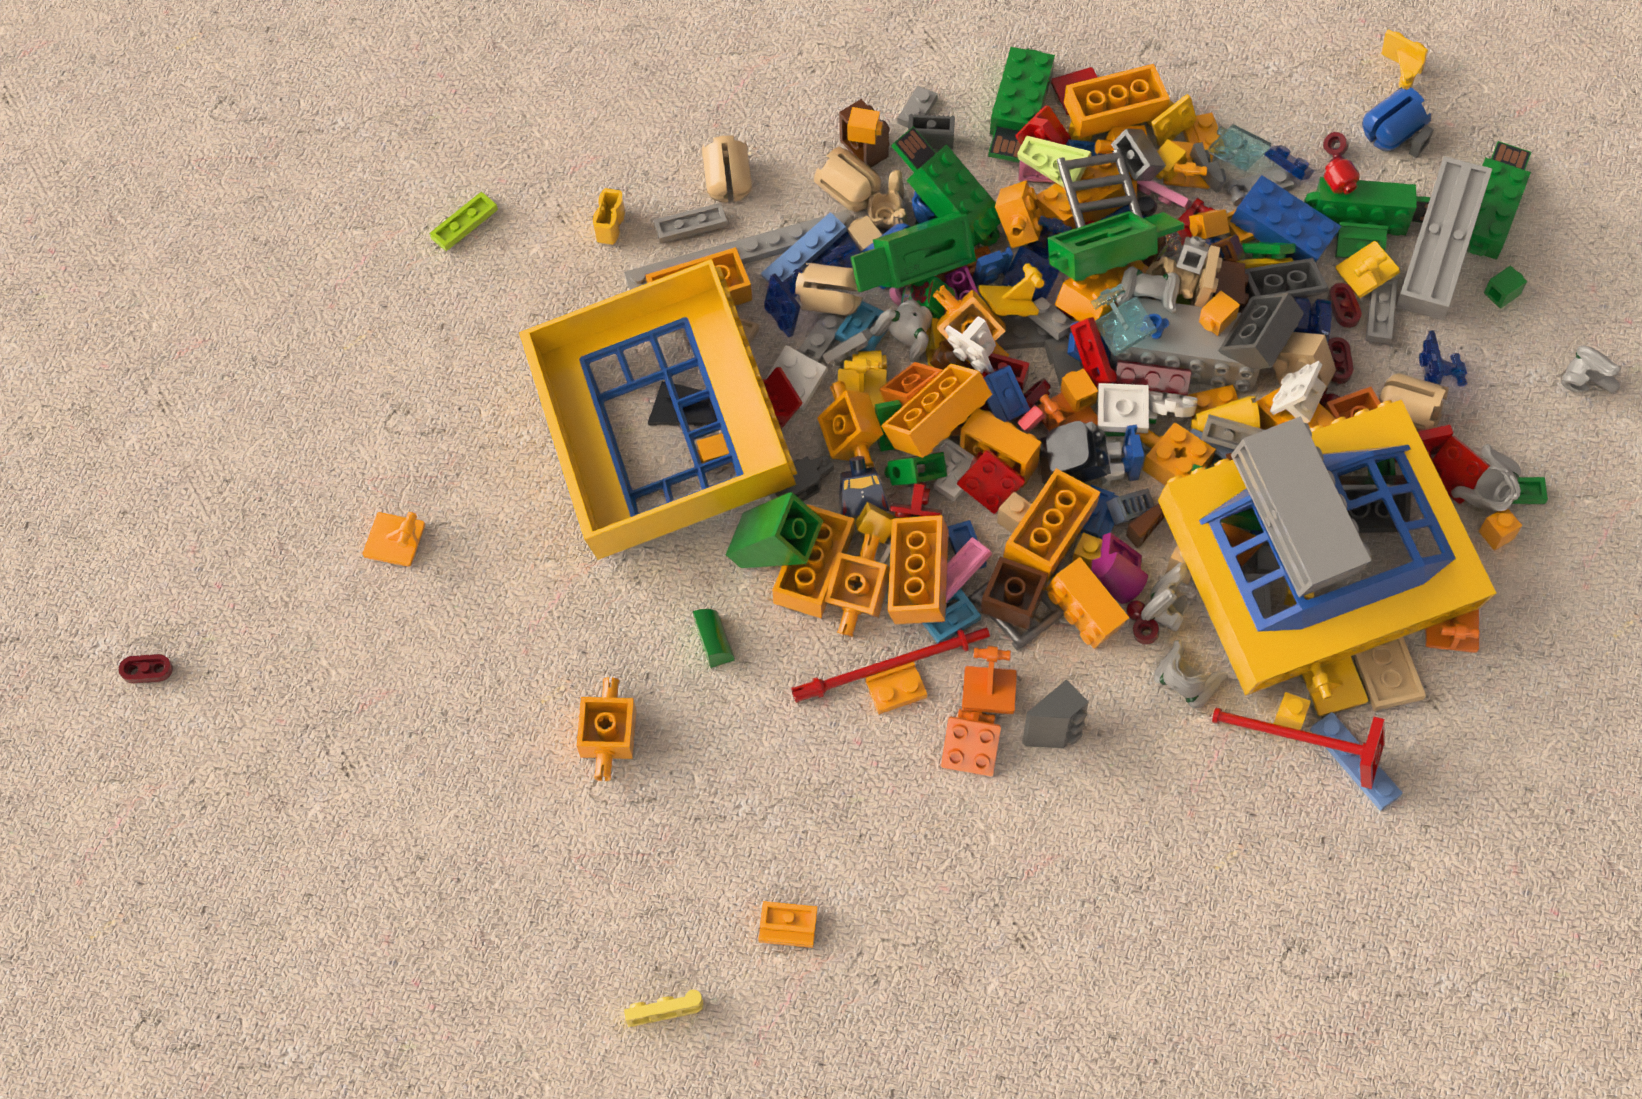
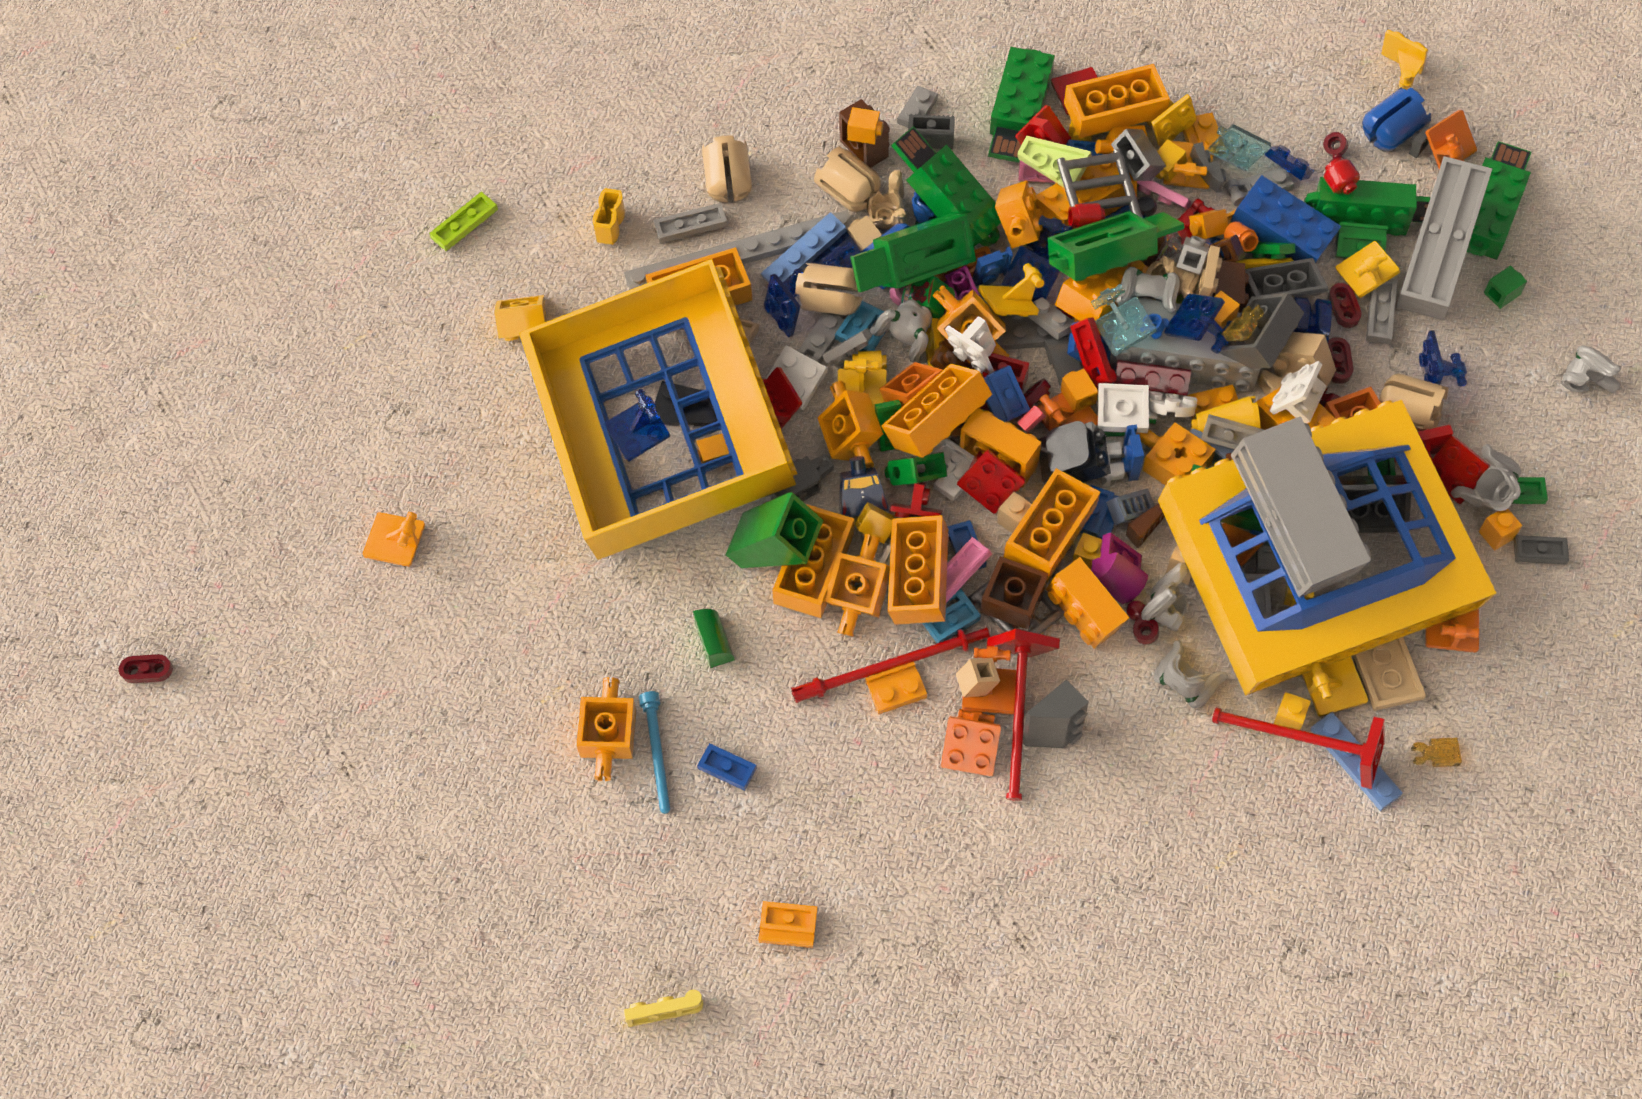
none -> yellow slope [494,295,547,341]
none -> clear blue plate [605,389,671,462]
none -> dark azure piece [639,691,670,814]
none -> blue plate [697,743,757,791]
none -> tan brick [956,658,1000,697]
none -> red tile [987,629,1060,801]
none -> red brick [1068,203,1105,228]
none -> clear blue plate [1164,294,1237,354]
none -> clear yellow plate [1222,305,1264,341]
none -> orange brick [1224,222,1258,252]
none -> tan slope [1258,370,1283,395]
none -> clear yellow plate [1411,737,1462,767]
none -> orange plate [1425,110,1477,169]
none -> dark grey plate [1513,535,1569,565]

